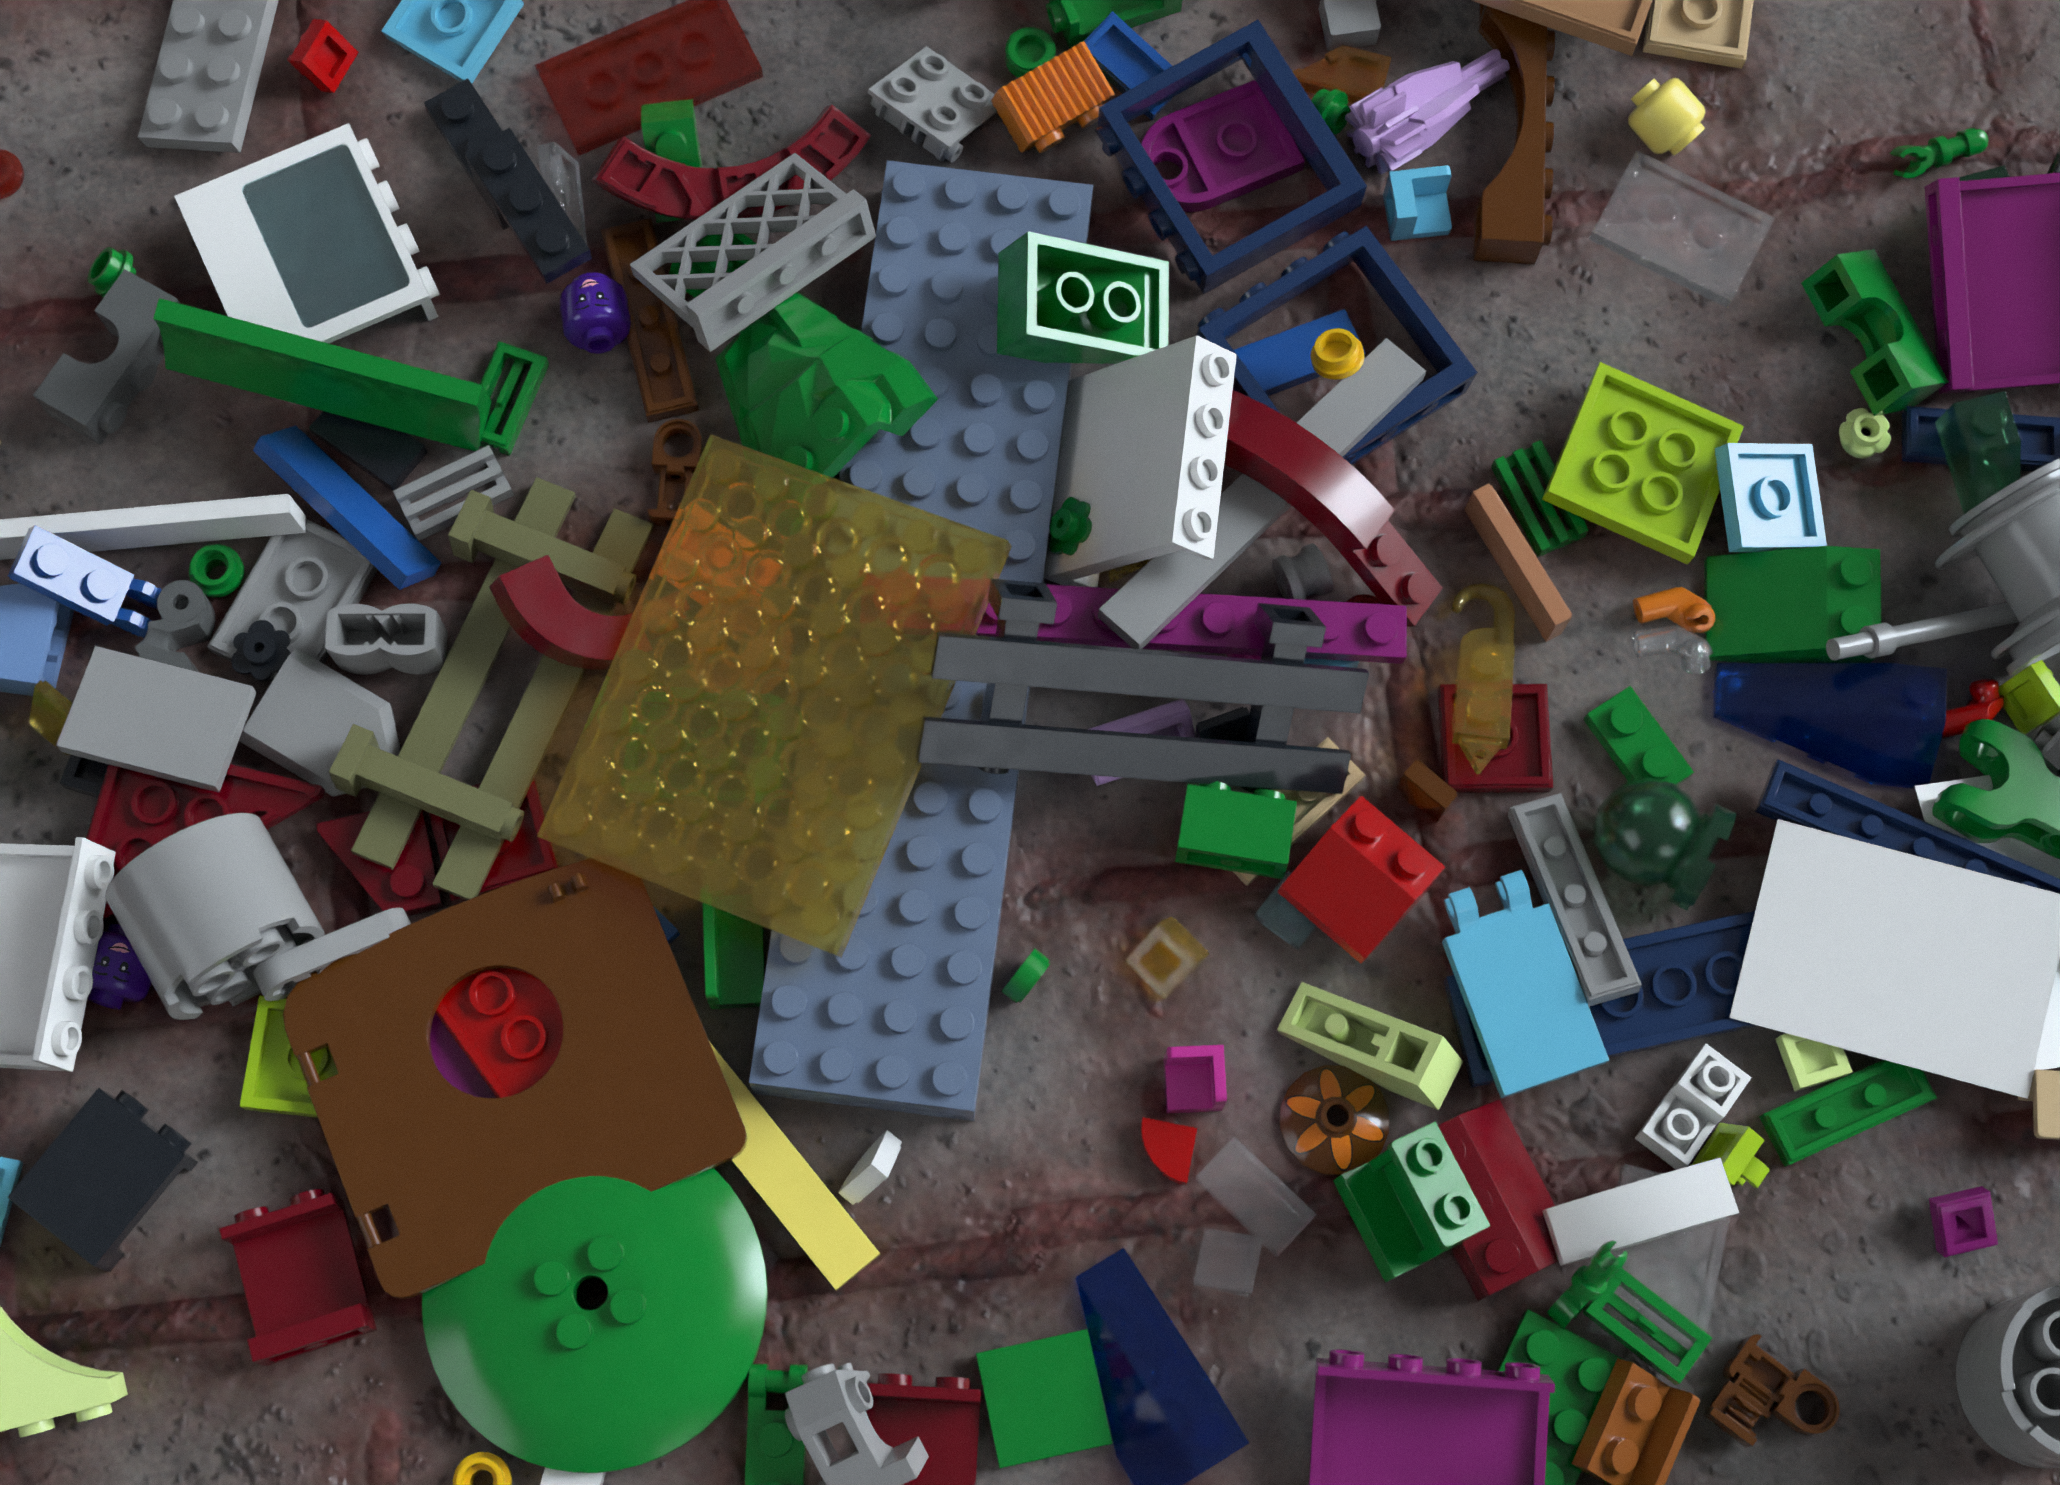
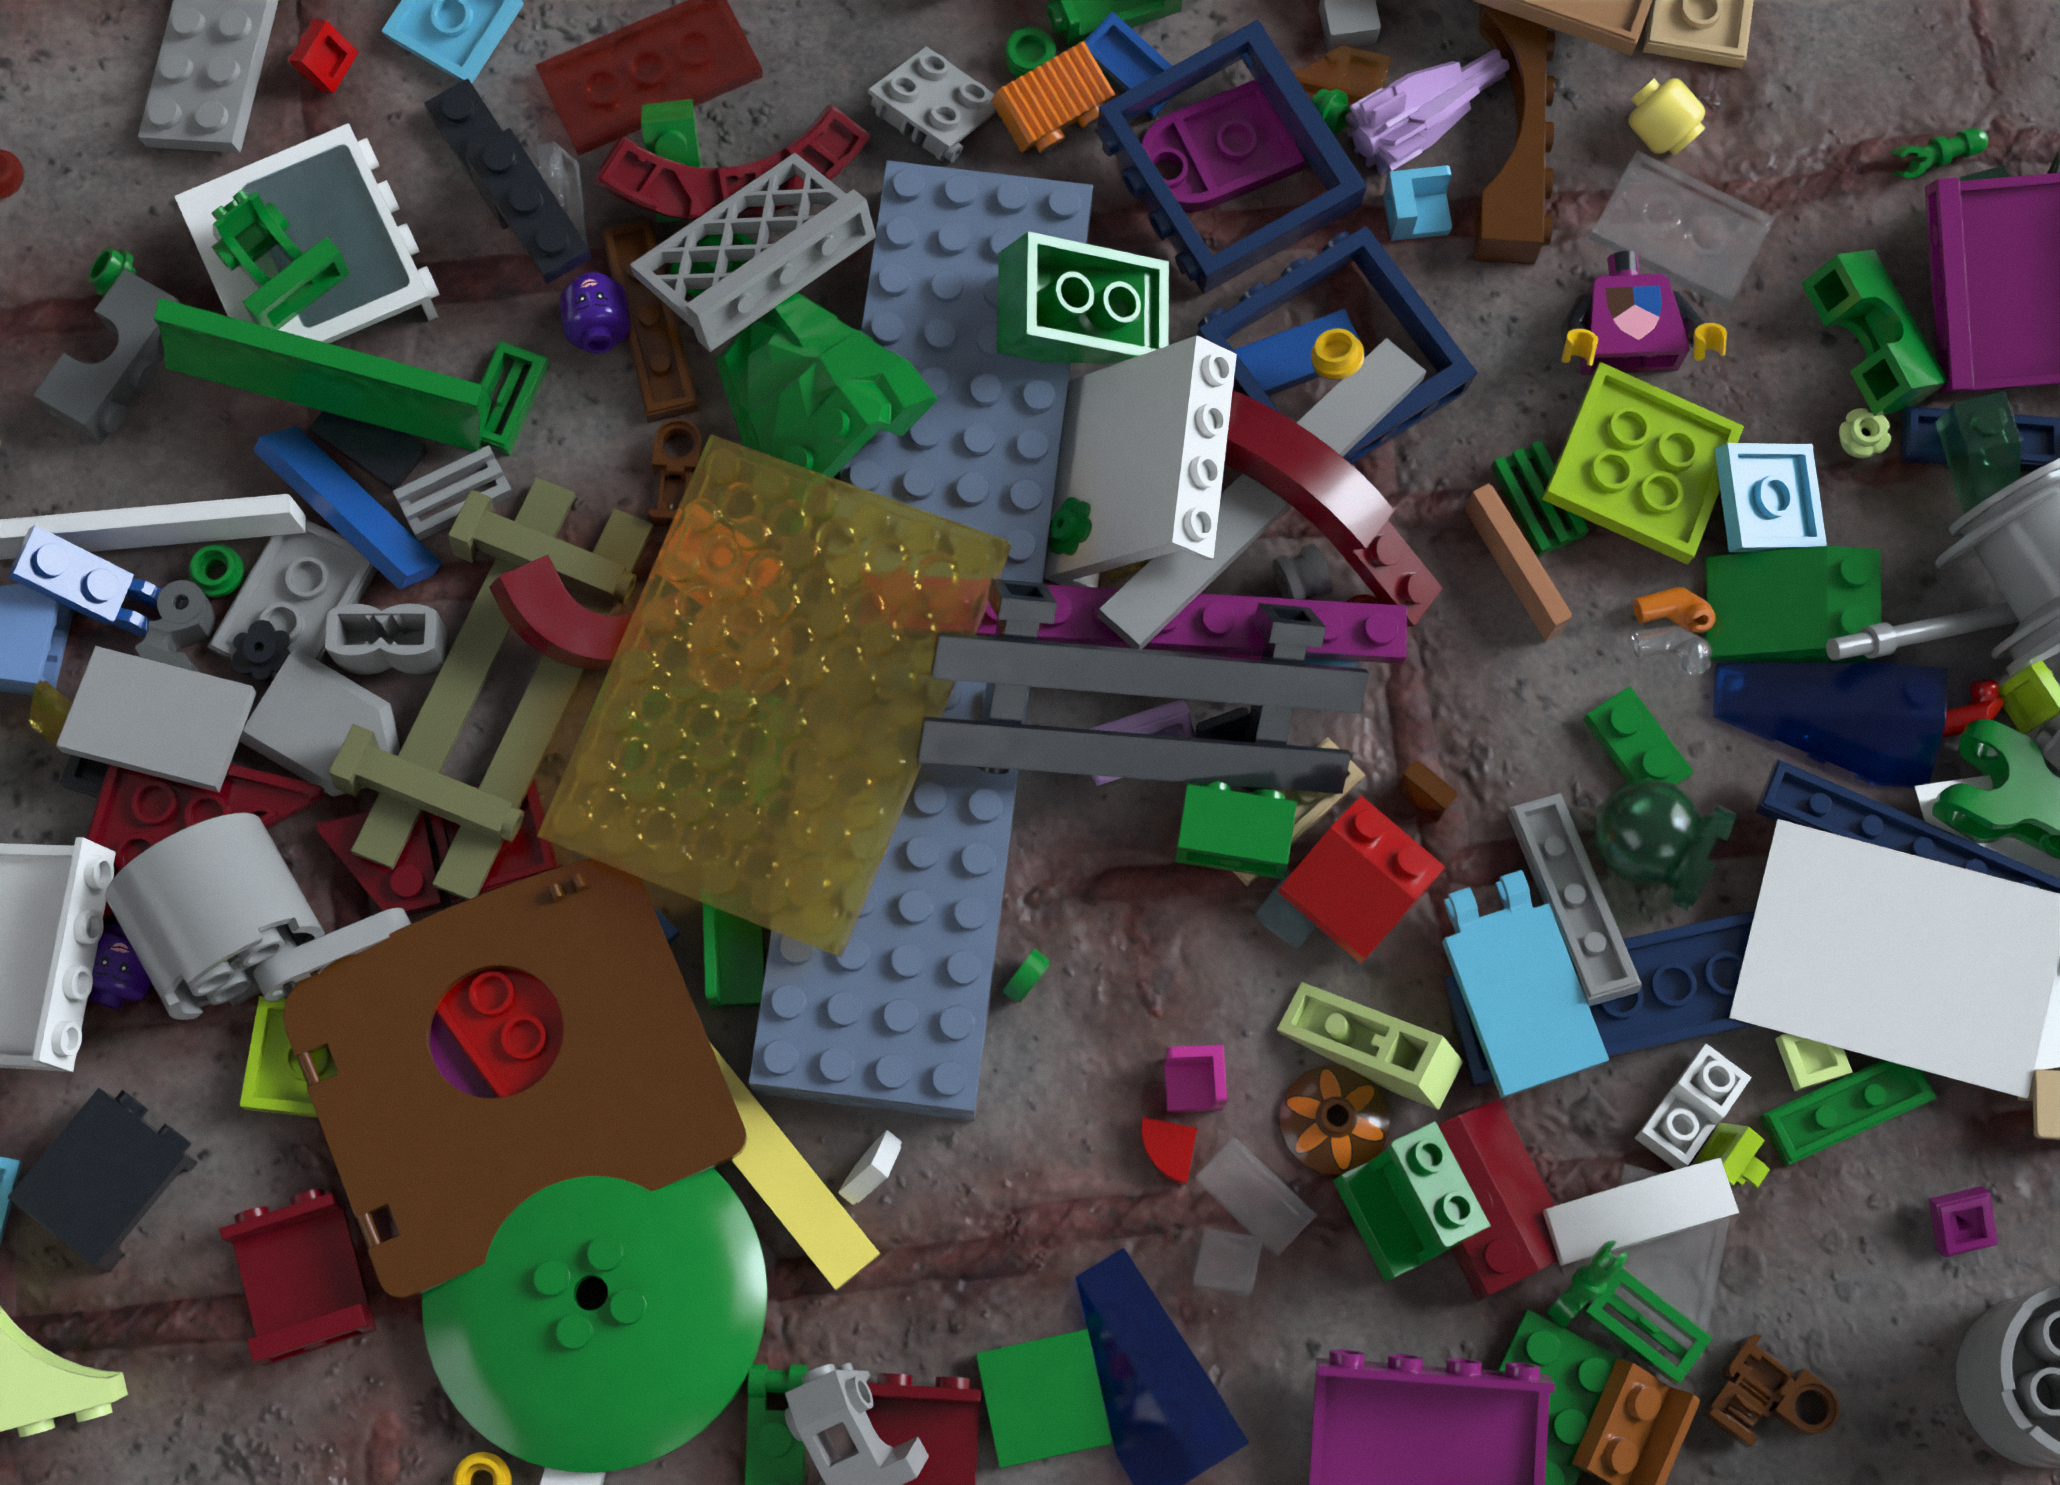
clear yellow slope [1125,917,1209,999] -> none
dark red tile [1438,684,1553,793] -> none
clear yellow plate [1452,583,1515,774] -> none
none -> green tile [211,189,351,330]
none -> torso [1561,251,1727,375]

